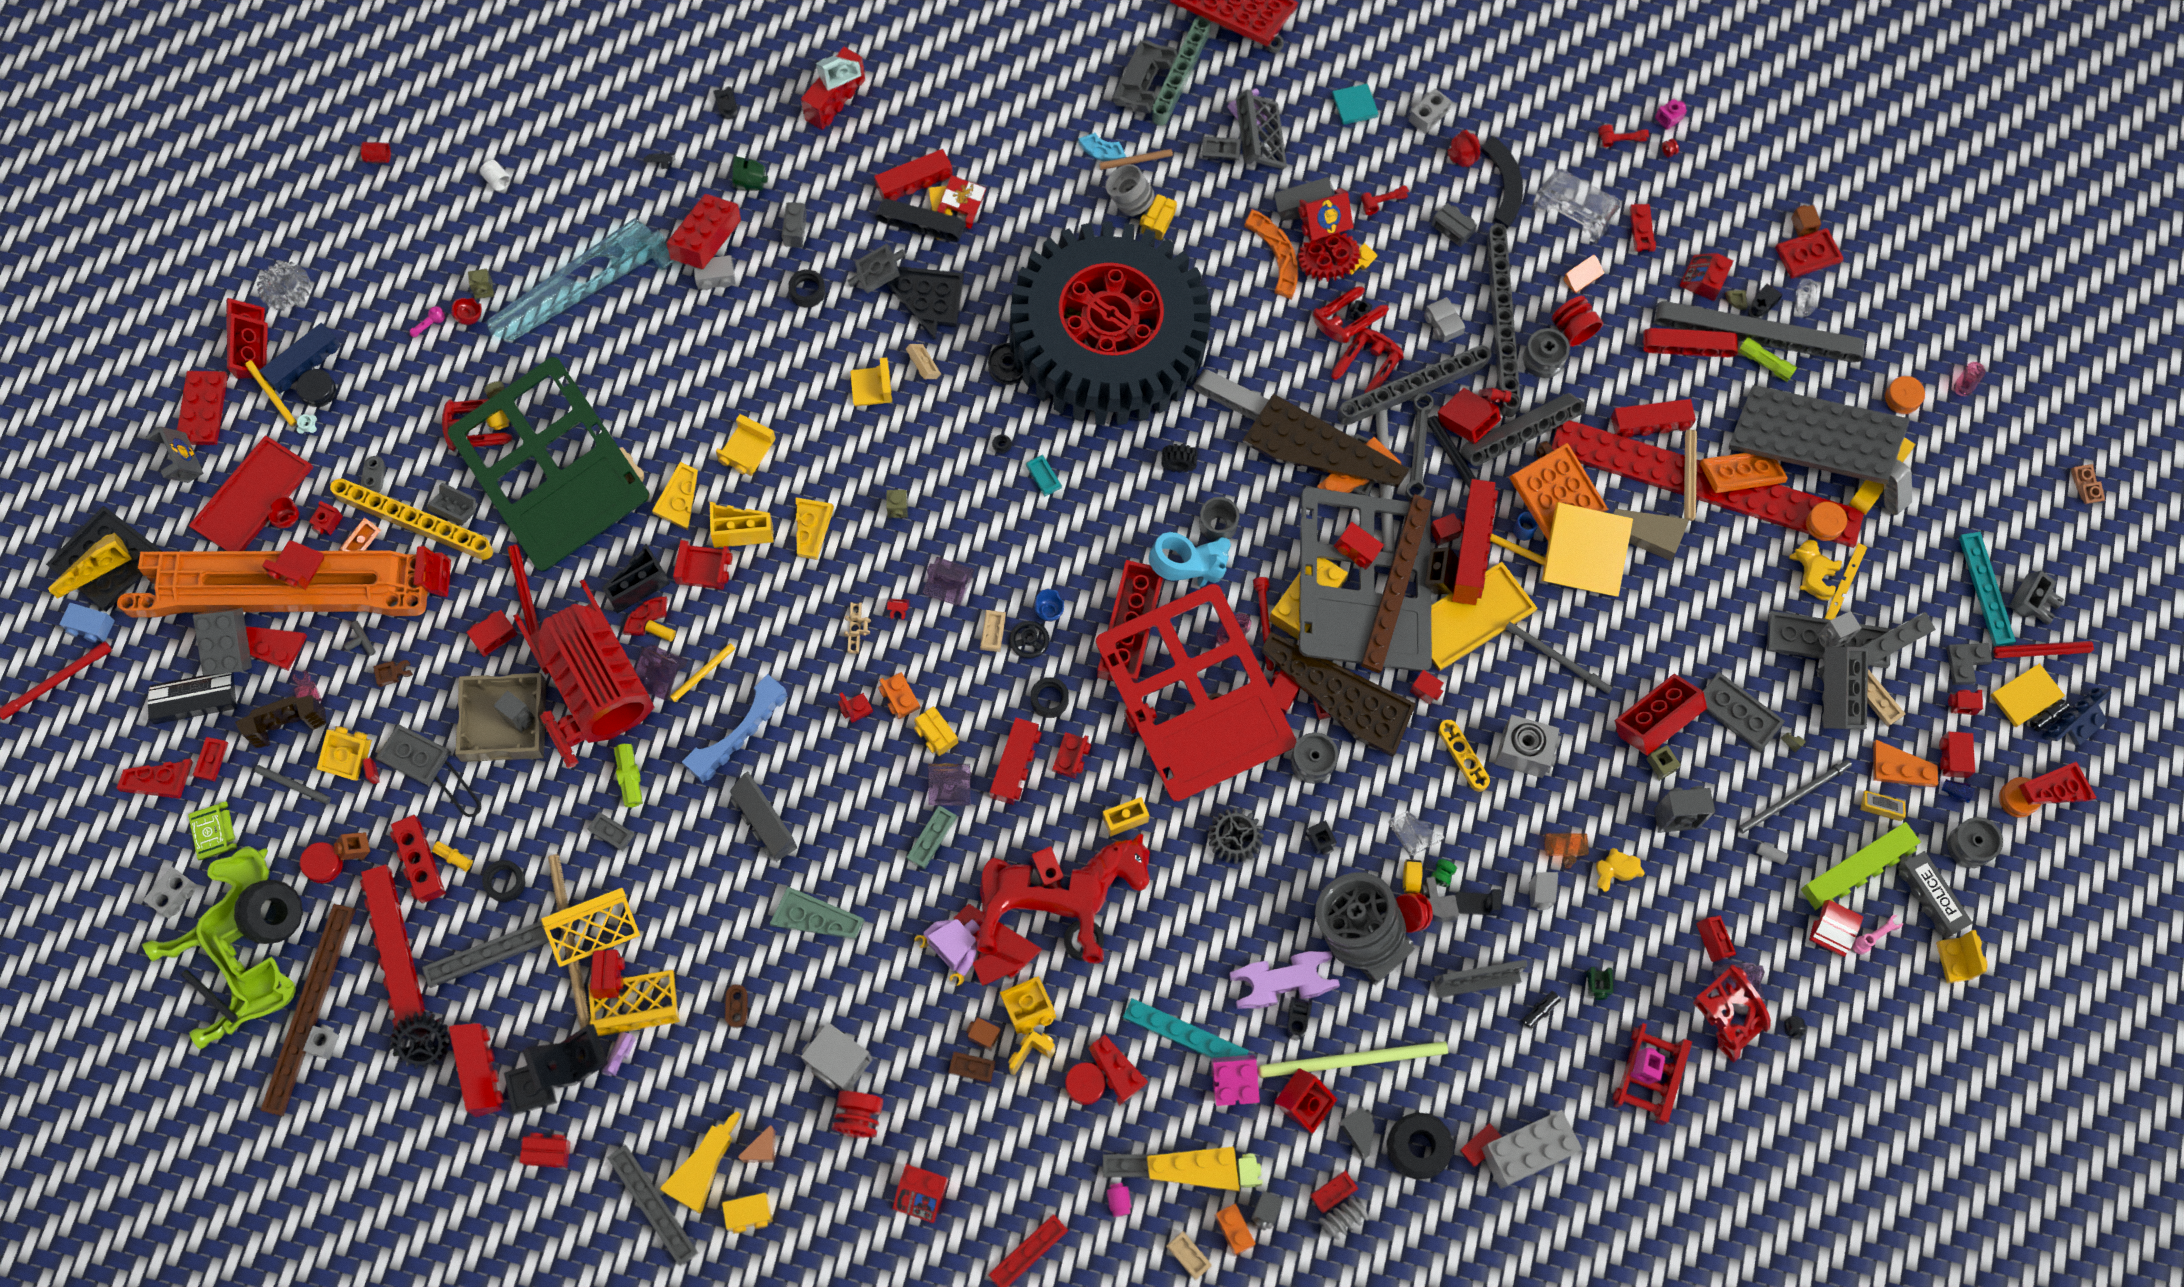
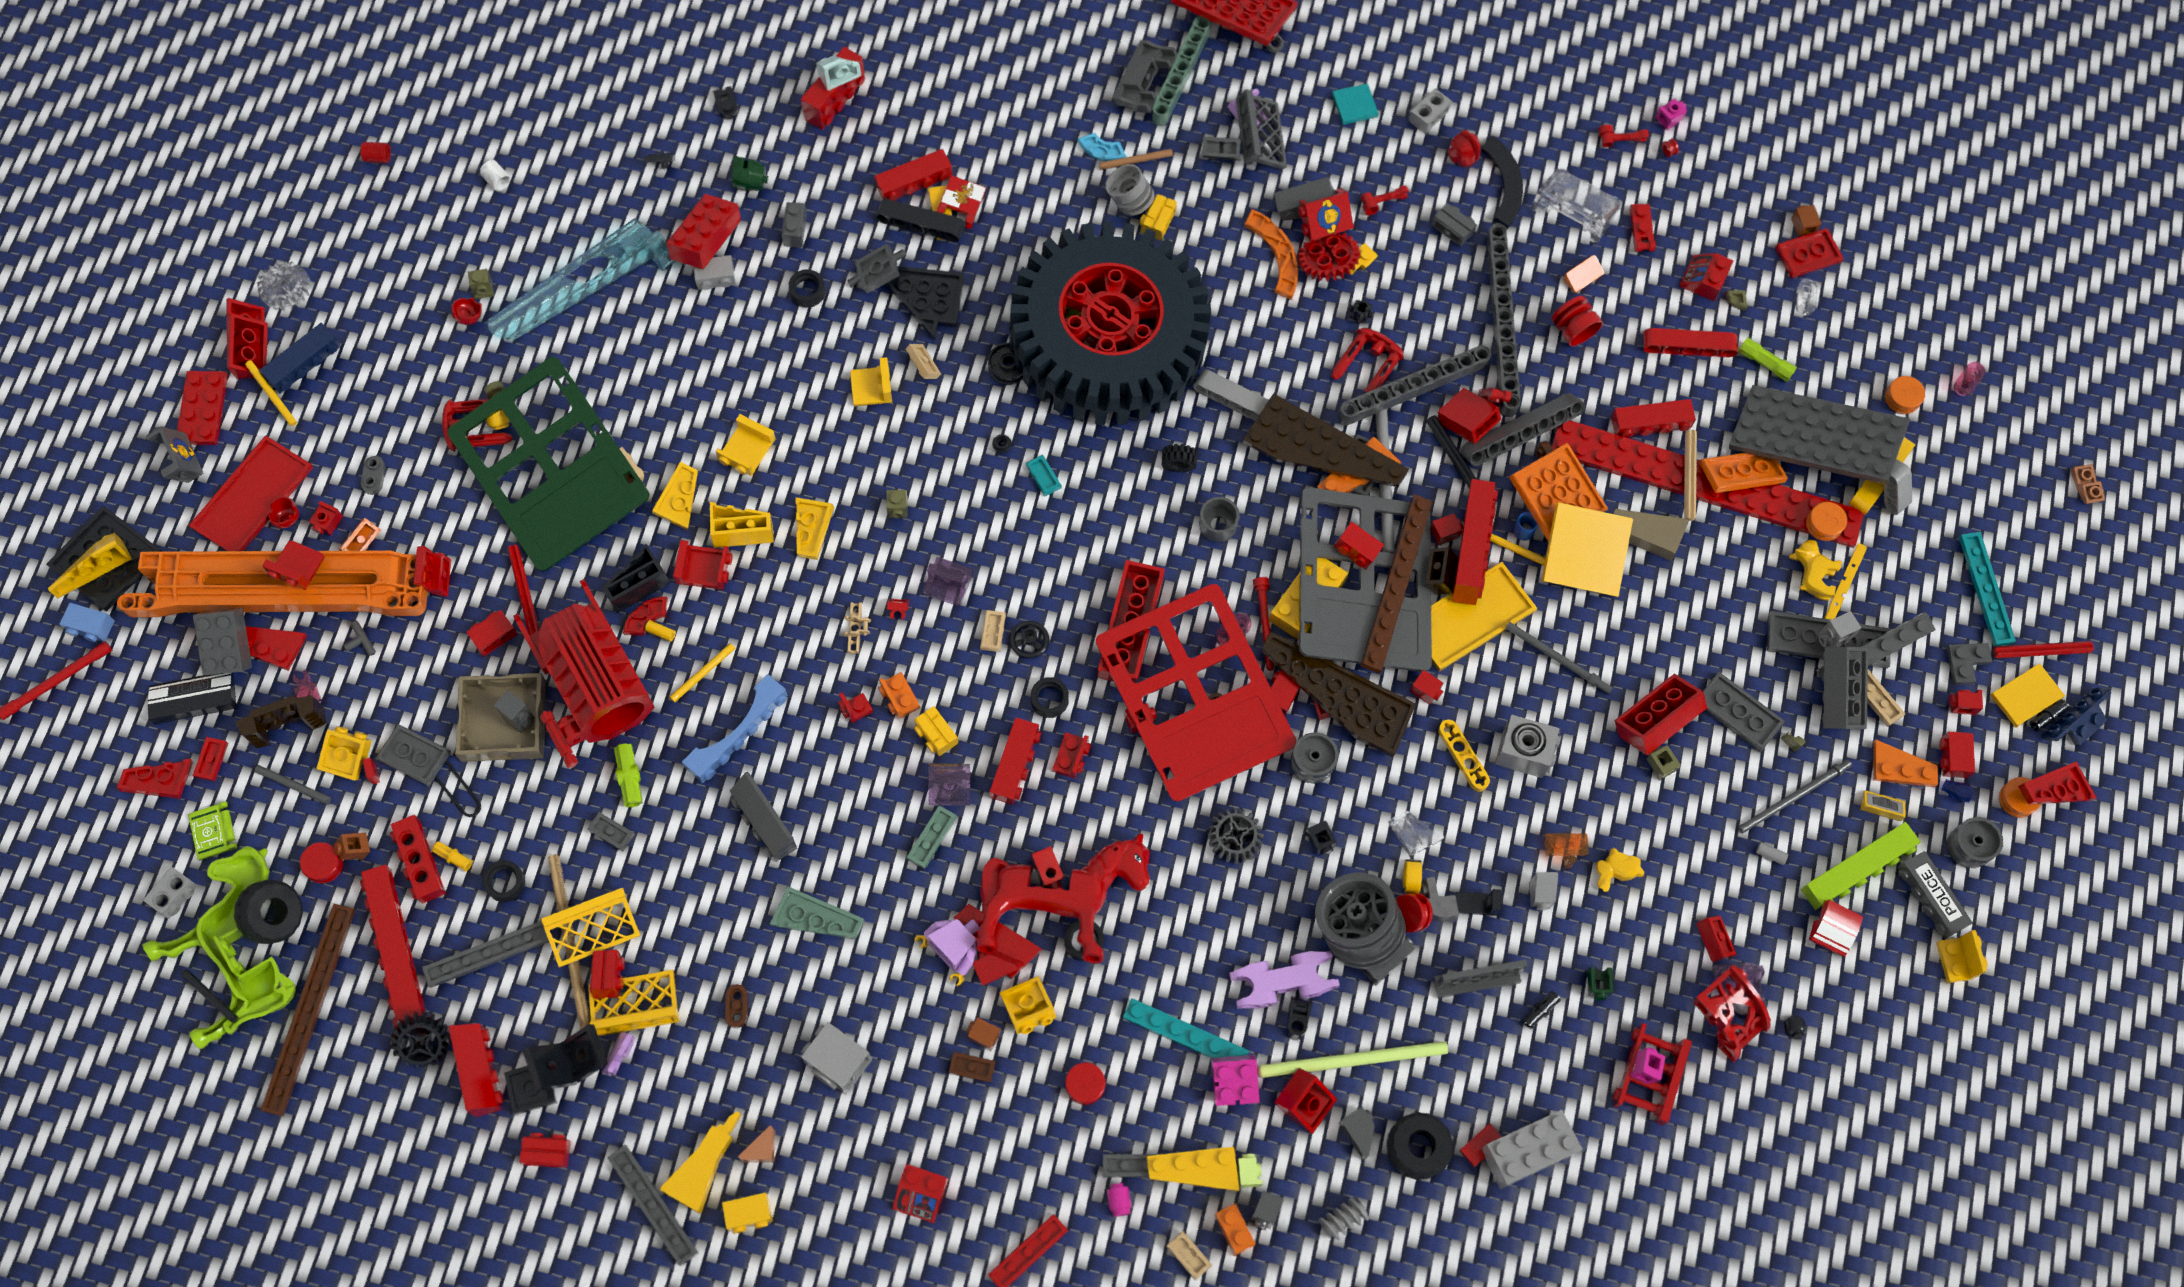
black head [296,369,337,407] -> none
light aqua plate [297,414,317,434] -> none
light grey brick [303,1025,339,1060] -> none
yellow beam [330,478,493,560] -> none
reddish brown plate [373,660,413,687] -> none
dark pink piece [409,306,445,337] -> none
dark grey bracket [428,483,476,526] -> none
clear purple bracket [635,645,688,700] -> none
red wheel [832,1091,884,1138] -> none
yellow bracket [1008,1031,1055,1075] -> none
blue hair [1034,589,1064,622] -> none
red wing [1089,1035,1148,1106] -> none
yellow brick [1102,797,1149,837] -> none
medium azure animal [1149,532,1231,587] -> none
red plate [1310,1170,1358,1214] -> none
red piece [1313,286,1389,343] -> none
dark grey piece [1405,393,1434,502] -> none
light grey brick [1424,297,1465,343] -> none
green wheel [1431,859,1457,888] -> none
dark grey wheel [1523,328,1570,378] -> none
dark grey brick [1654,786,1715,833] -> none
dark grey beam [1655,301,1865,363] -> none
black piece [1748,284,1783,319] -> none
bright pink brick [1852,915,1903,955] -> none
dark grey brick [2009,571,2064,625] -> none

